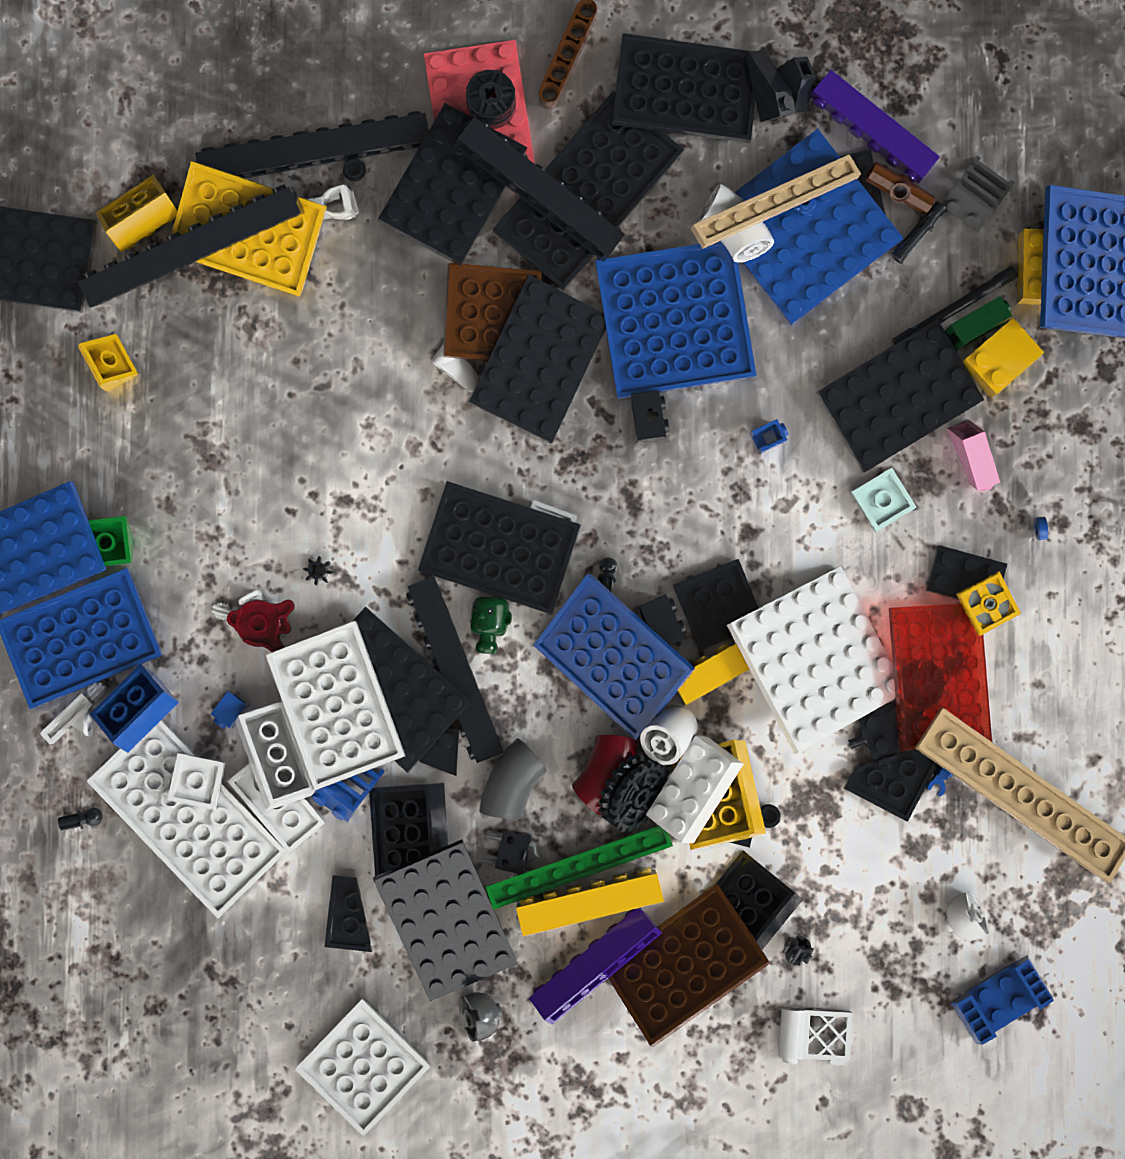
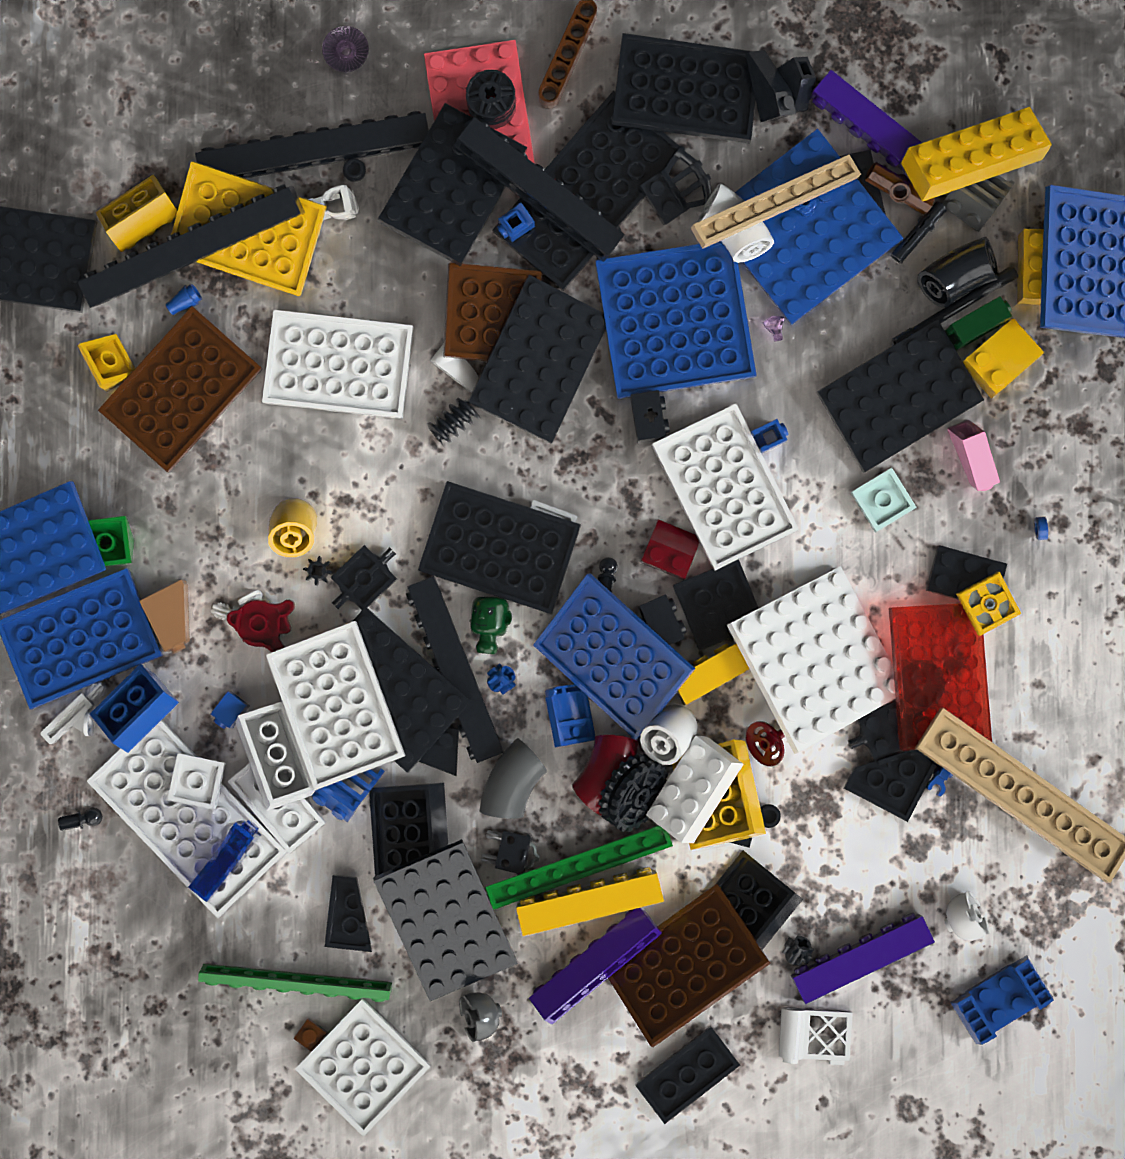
none -> reddish brown plate [98,306,262,473]
none -> medium nougat slope [139,579,190,654]
none -> blue cone [166,284,202,315]
none -> clear blue arch [188,819,261,902]
none -> green plate [198,964,392,1002]
none -> white plate [262,310,414,419]
none -> yellow brick [268,498,317,557]
none -> reddish brown plate [293,1018,327,1052]
none -> clear purple dish [322,26,369,72]
none -> black plate [330,545,398,610]
none -> black piece [427,398,481,448]
none -> blue gear [487,663,516,695]
none -> blue window [497,203,535,242]
none -> blue piece [545,684,595,748]
none -> black plate [635,1025,740,1124]
none -> black plate [639,145,712,225]
none -> dark red slope [640,519,700,580]
none -> white plate [652,404,799,571]
none -> dark red dish [746,721,785,767]
none -> clear purple rock [763,316,785,342]
none -> dark purple brick [791,913,935,1004]
none -> yellow brick [901,107,1052,202]
none -> black brick [917,237,999,307]

